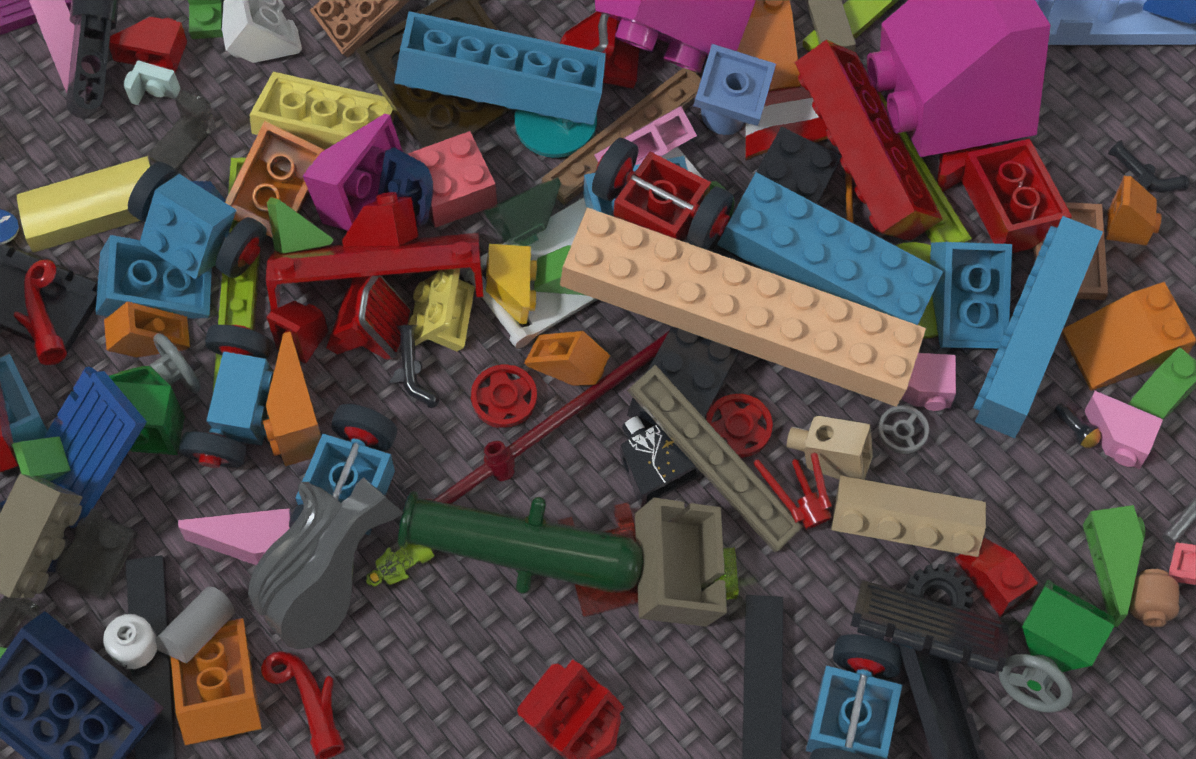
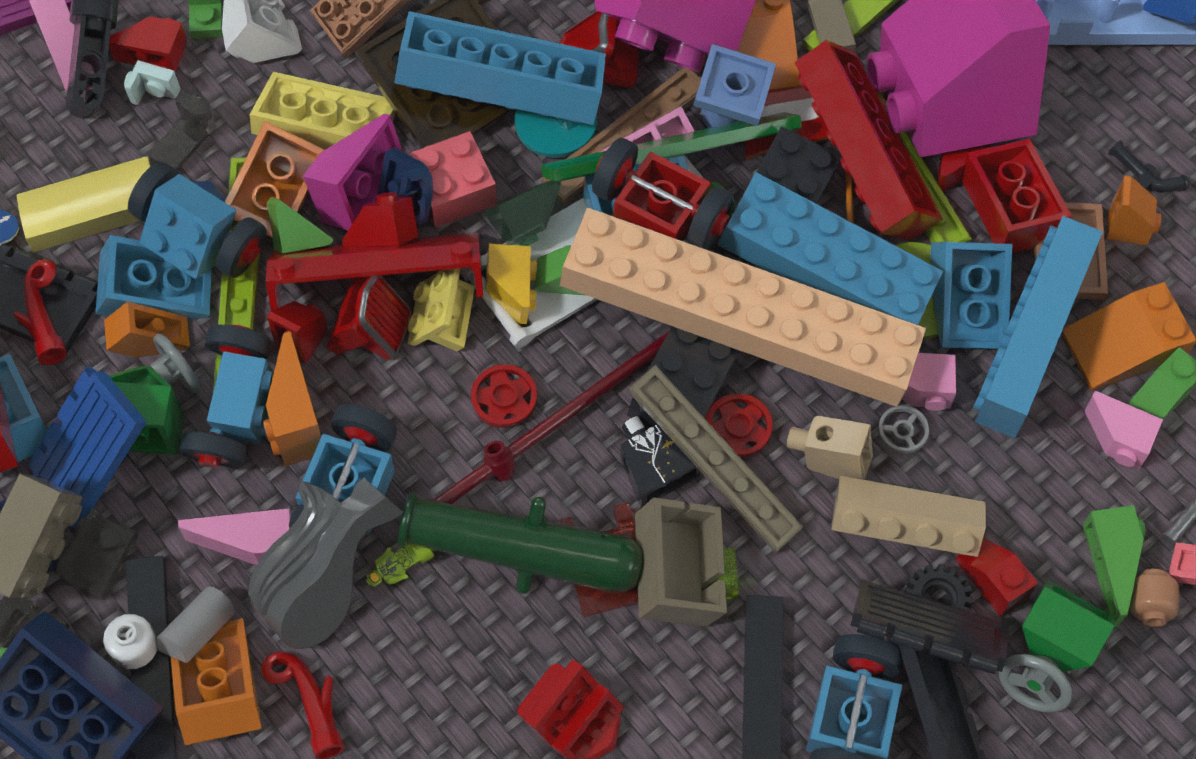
bright green slope [12,436,71,481] -> none
black piece [388,325,440,409] -> none
orange slope [524,331,610,386] -> none
red plant [754,452,832,529] -> none
black piece [1054,403,1101,448] -> none
none -> green tile [541,112,802,182]

